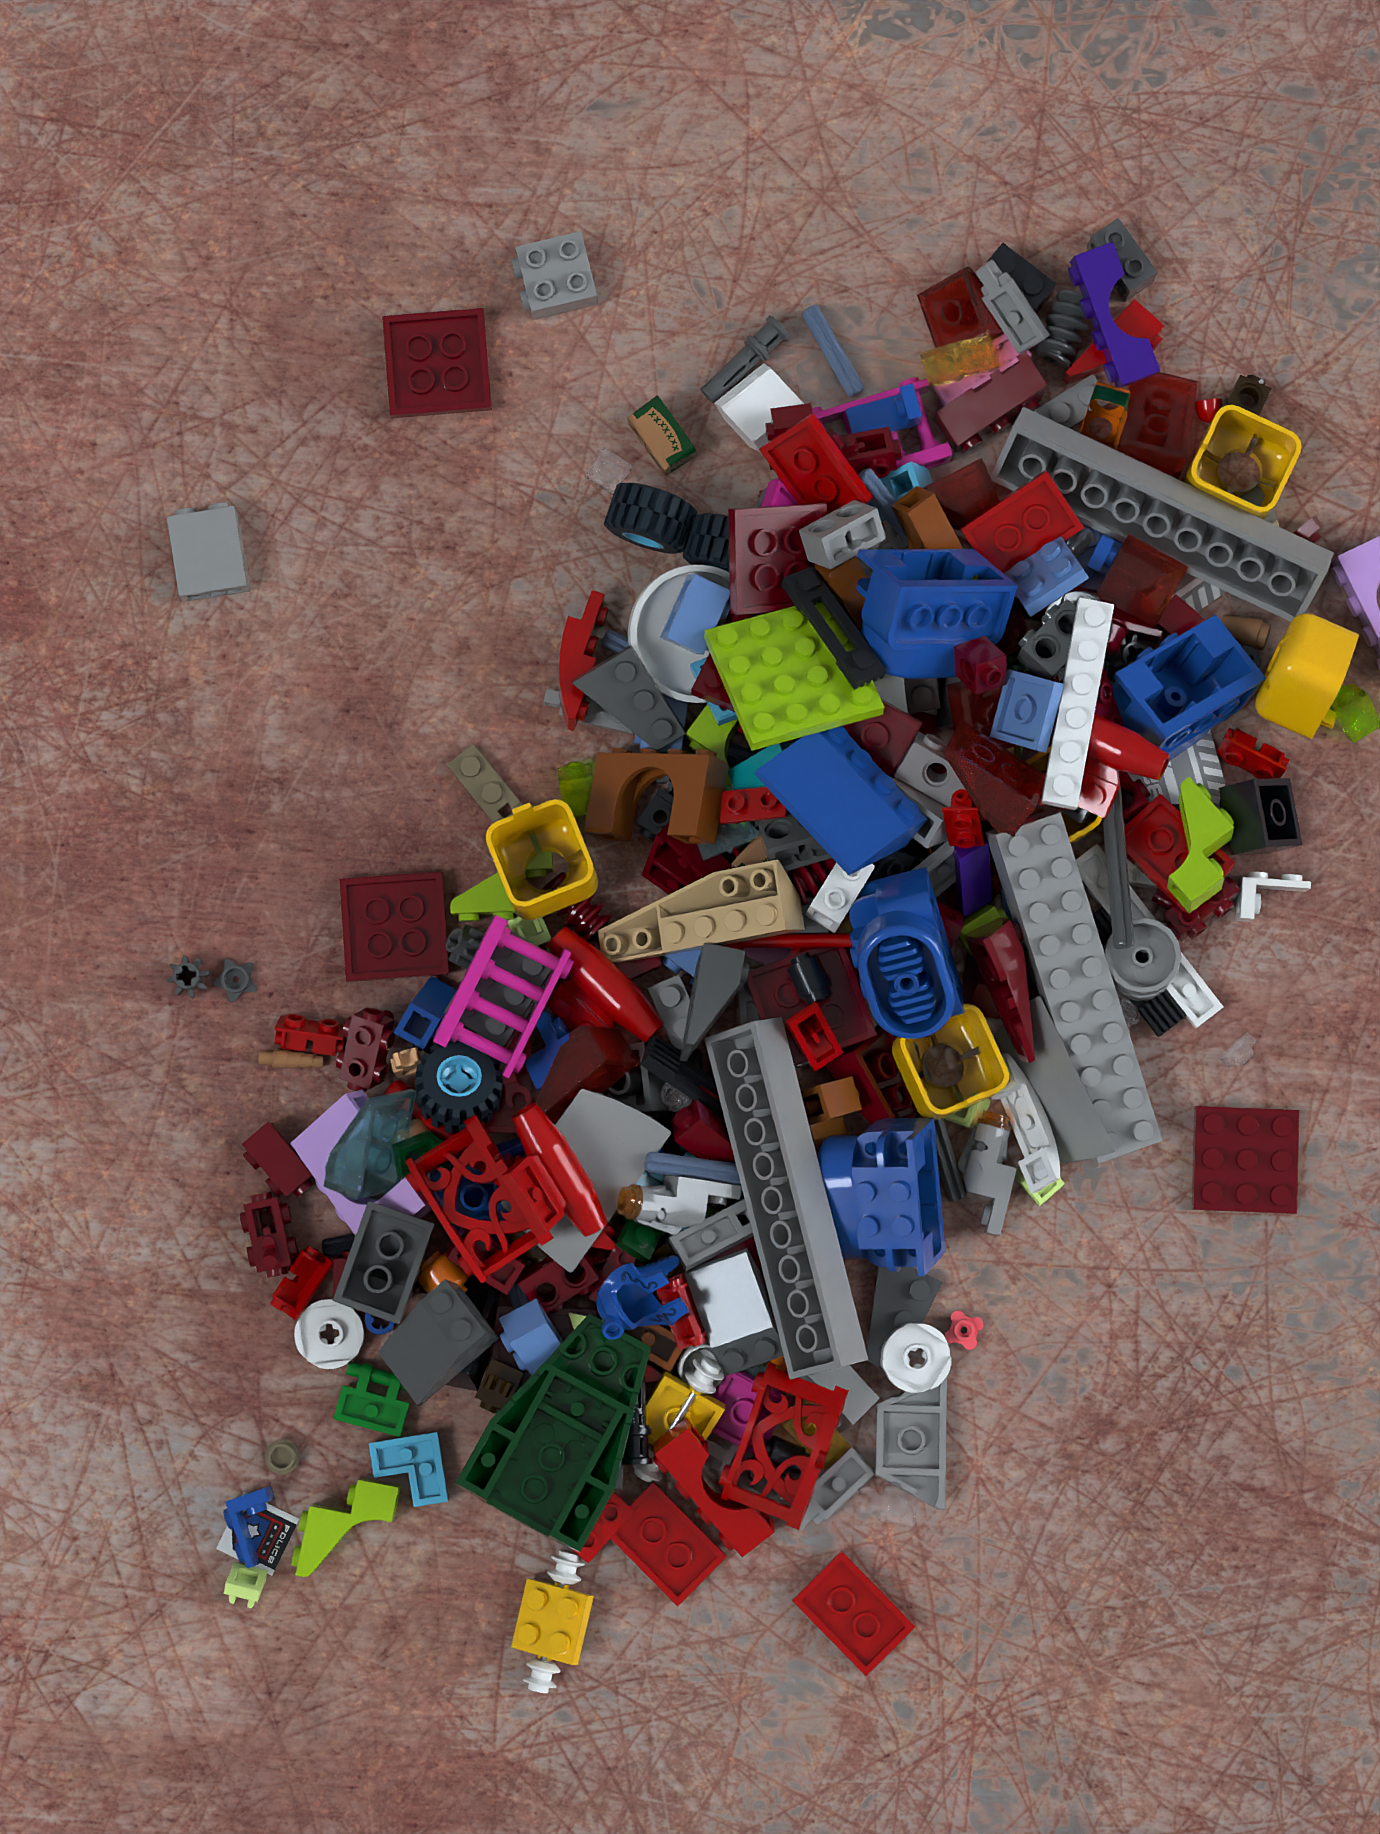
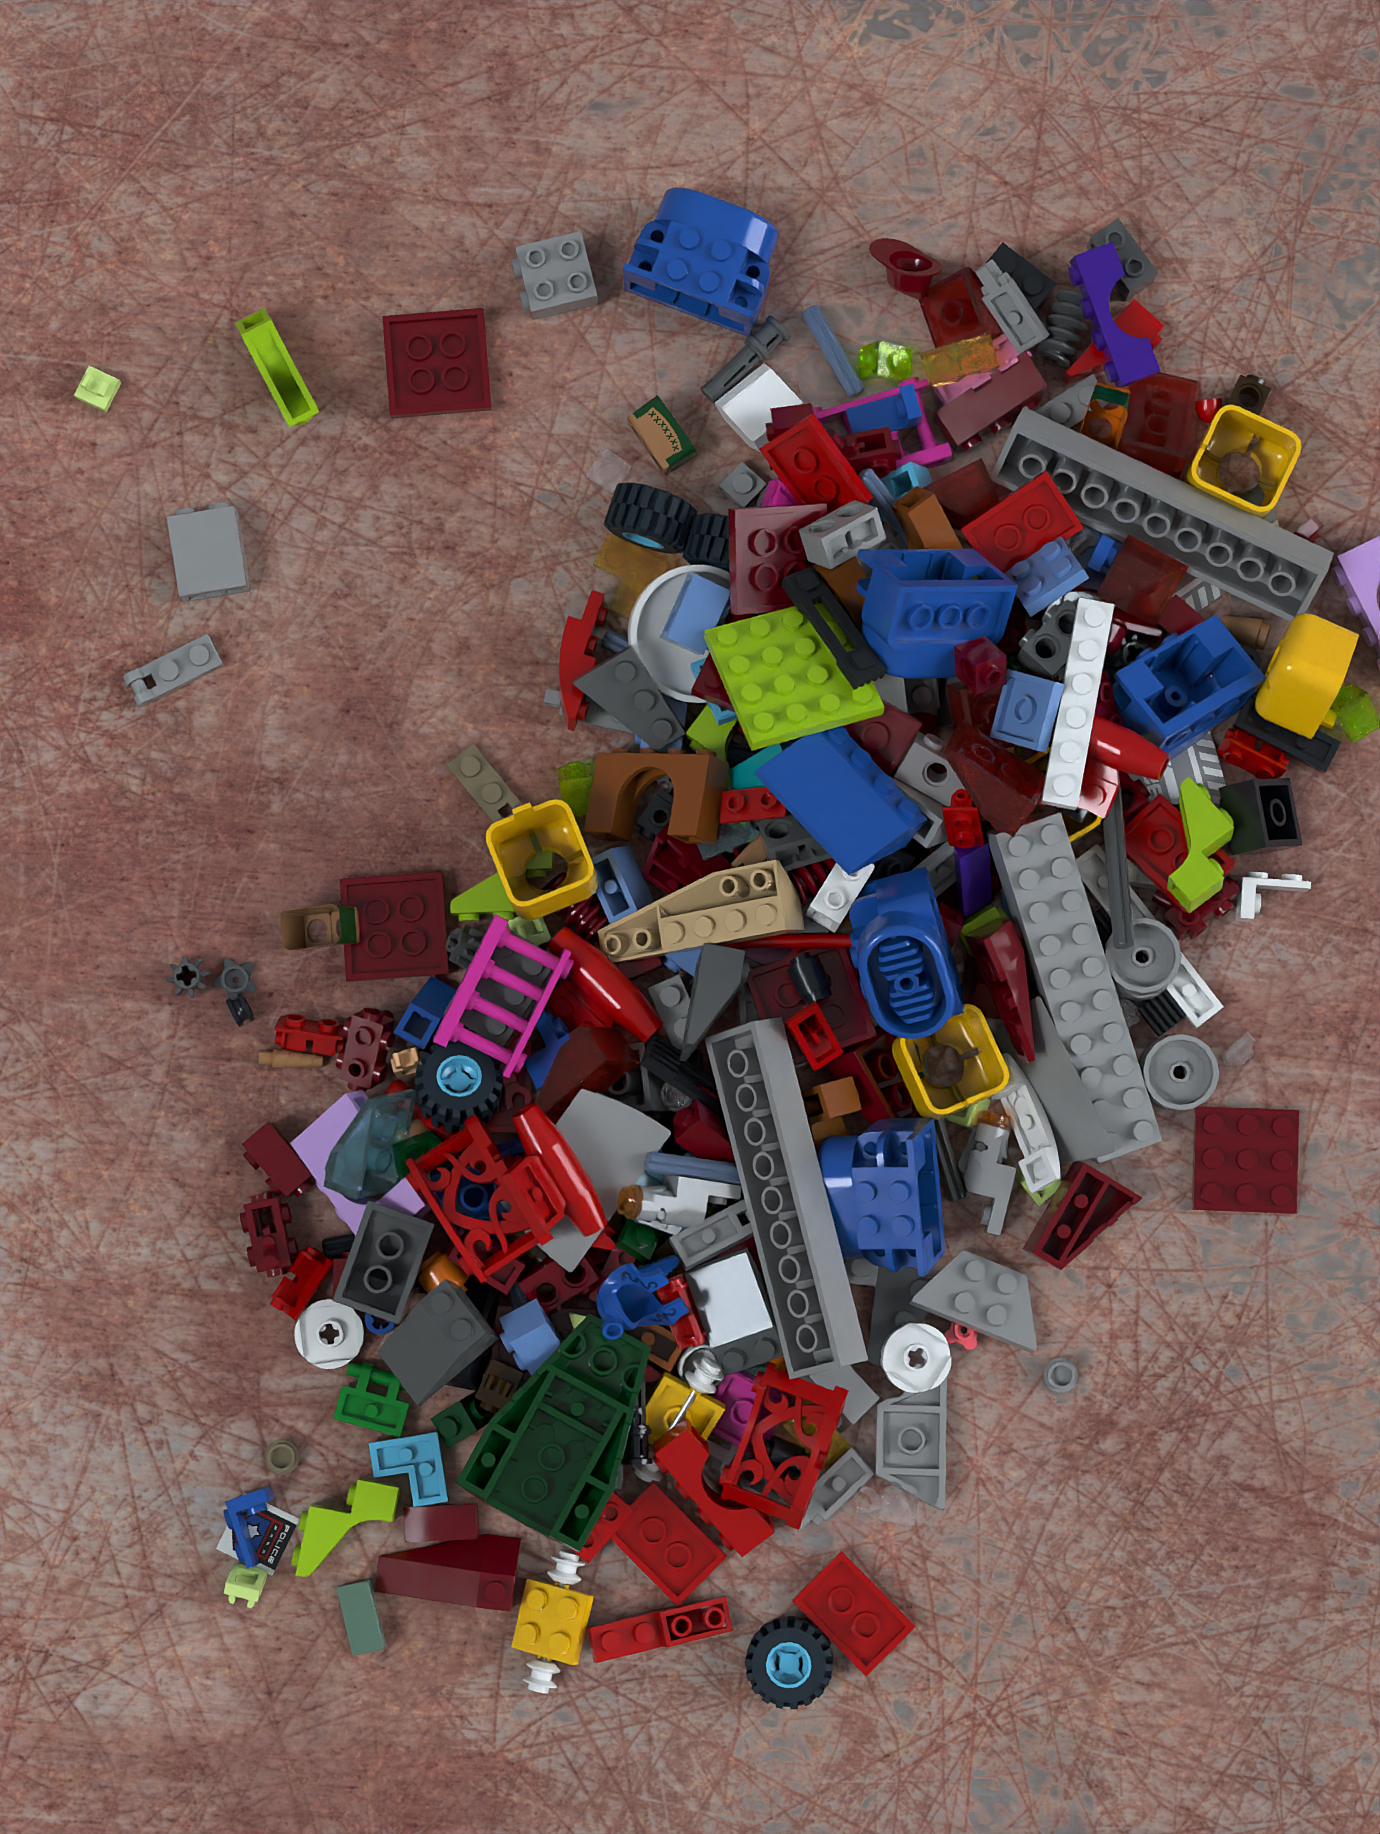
none -> yellowish green tile [74,366,121,413]
none -> light grey plate [123,634,224,707]
none -> black bush [226,992,255,1027]
none -> lime arch [235,307,319,428]
none -> medium nougat piece [280,904,360,950]
none -> sand green slope [336,1579,387,1656]
none -> dark red wedge [375,1534,521,1612]
none -> dark red slope [403,1503,480,1542]
none -> dark green bracket [430,1391,492,1448]
none -> red slope [587,1596,733,1663]
none -> medium blue brick [591,846,654,924]
none -> clear yellow plate [593,534,669,620]
none -> blue brick [623,187,779,337]
none -> light grey plate [719,461,767,508]
none -> black wheel [745,1616,833,1710]
none -> light grey plate [844,1259,878,1286]
none -> clear neon green bracket [857,341,913,383]
none -> dark red piece [869,238,943,300]
none -> light grey wing [909,1250,1037,1353]
none -> dark red wedge [1022,1161,1142,1270]
none -> light grey plate [1043,1358,1078,1393]
none -> light grey wheel [1138,1034,1219,1111]
none -> black plate [1232,696,1341,774]

